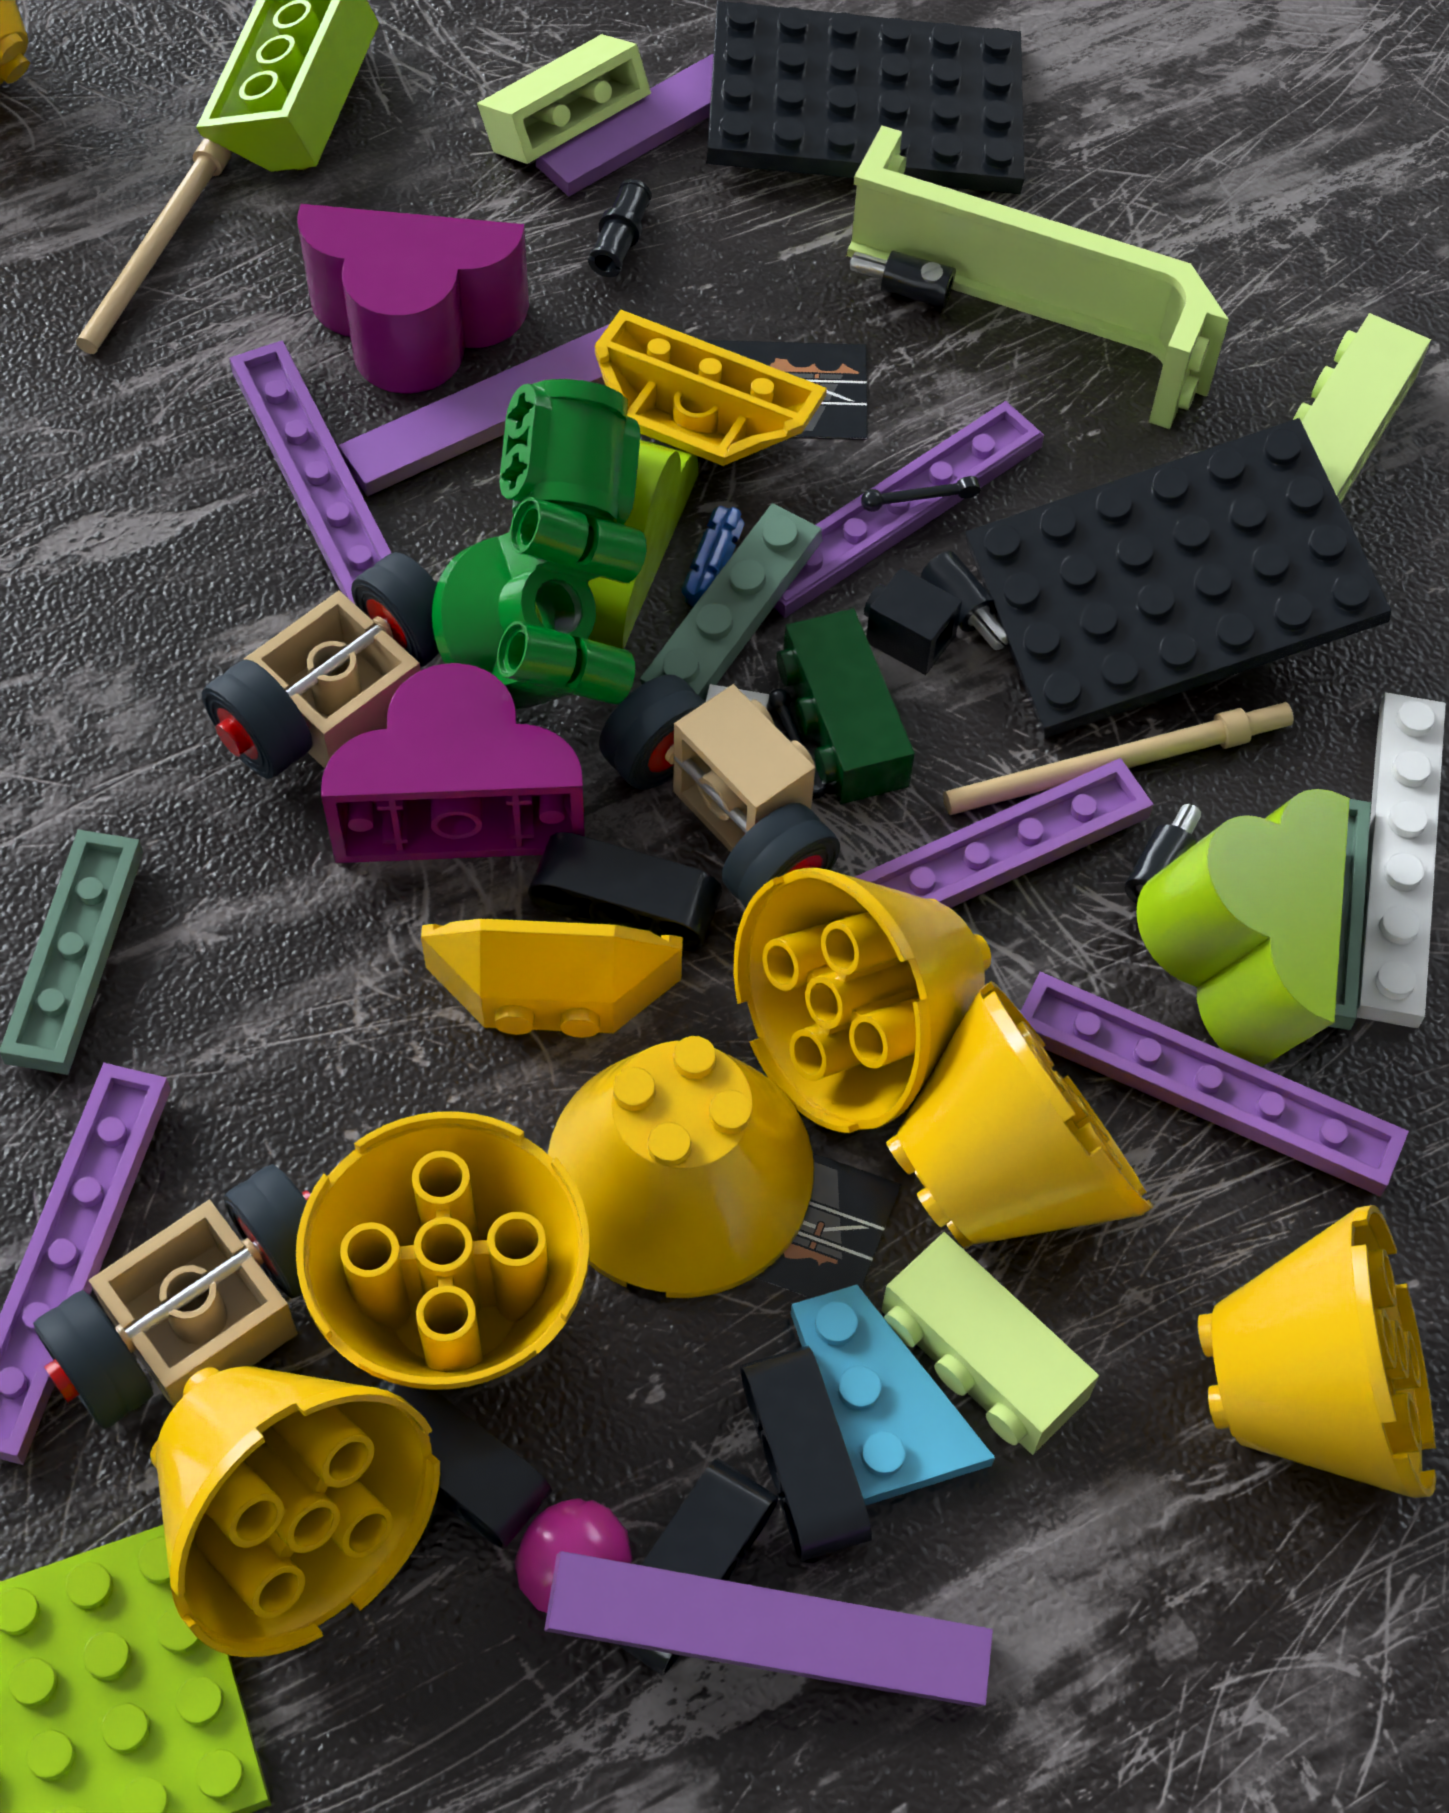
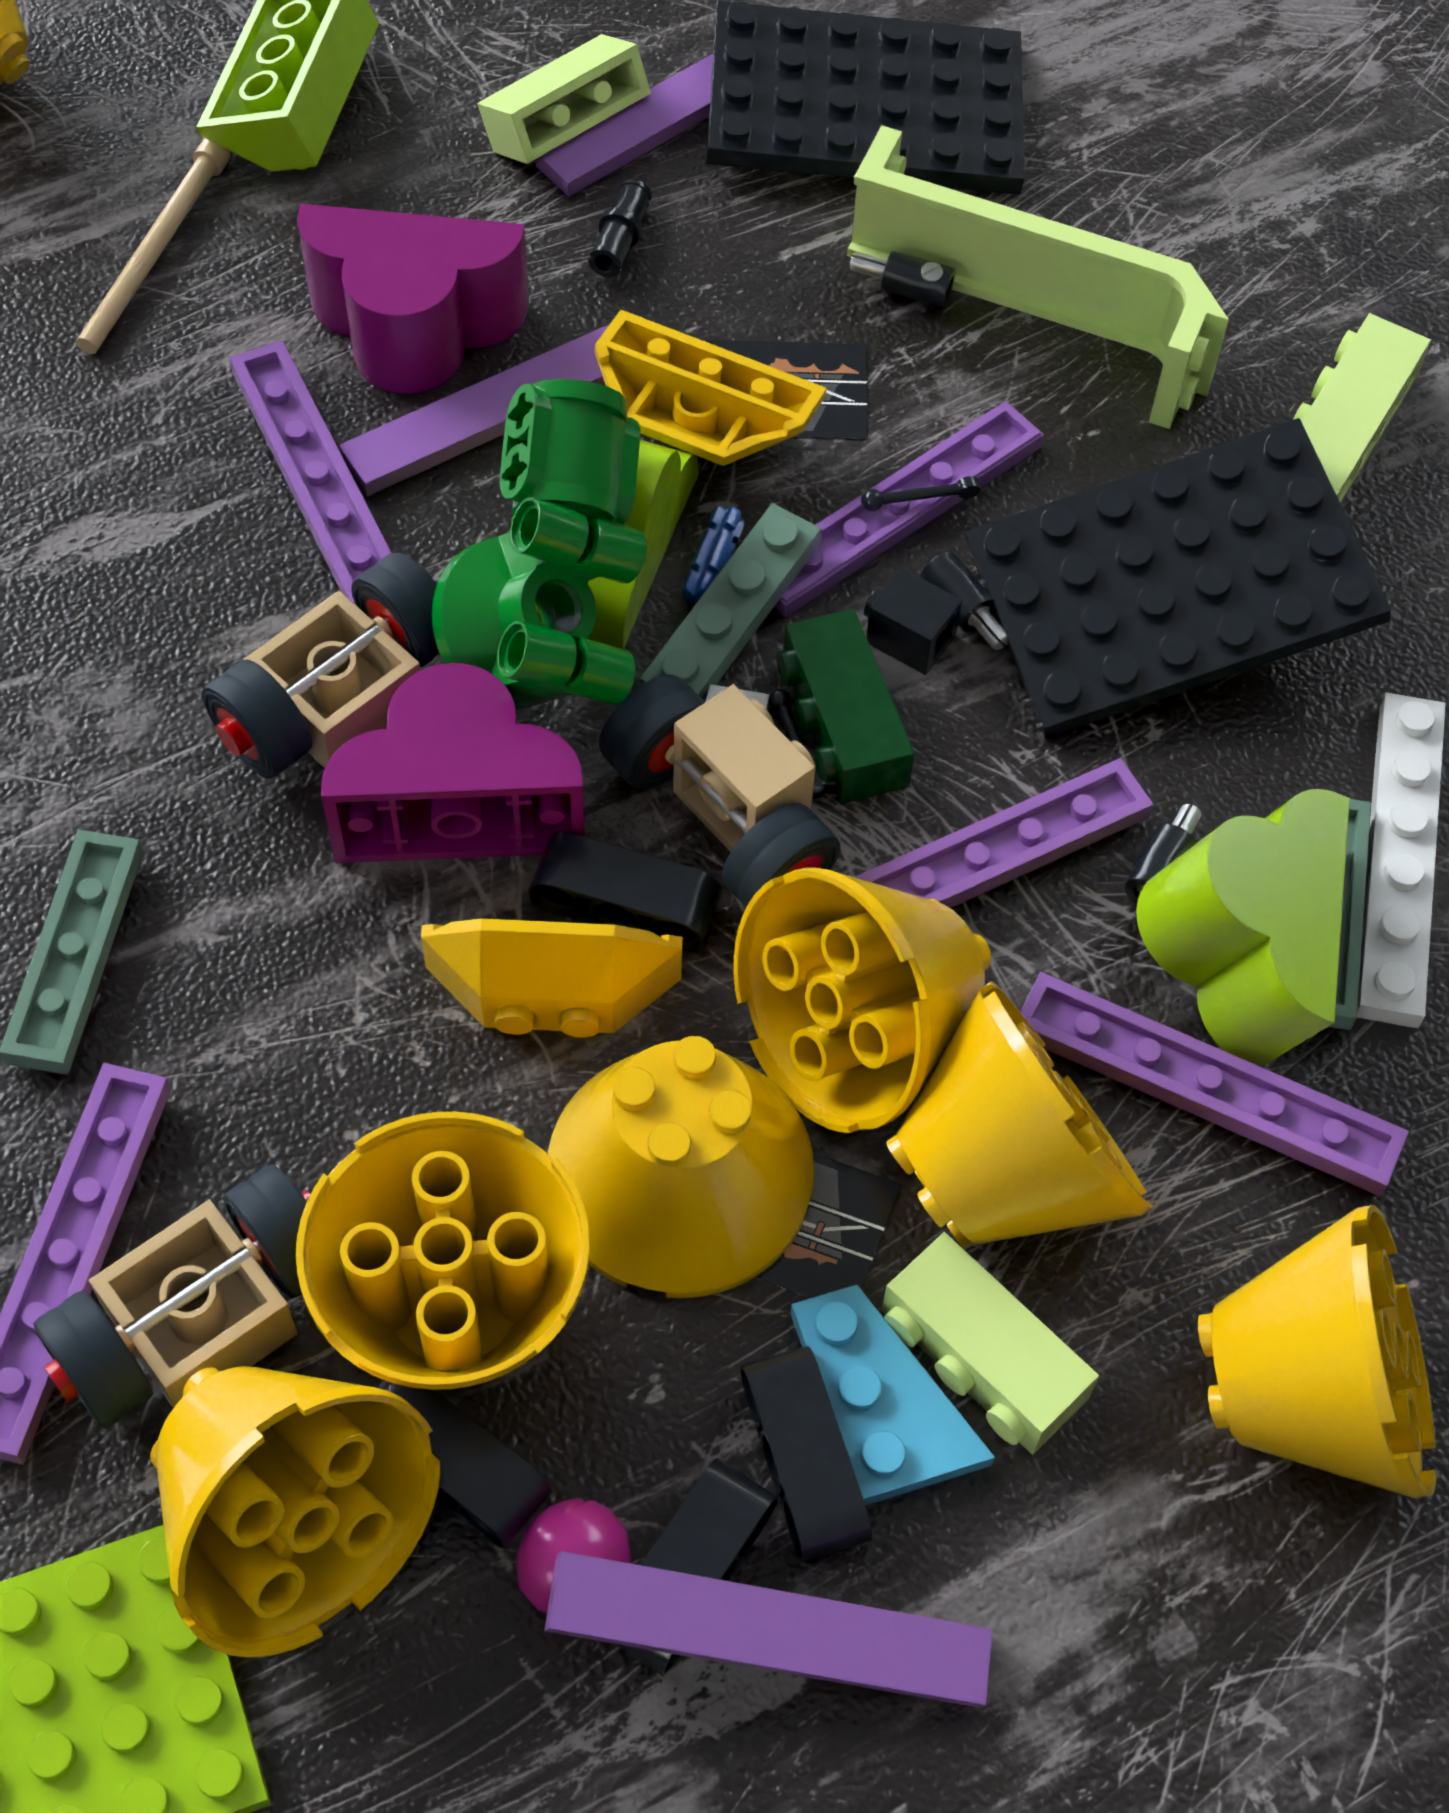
tan bar [943,702,1294,815] -> none

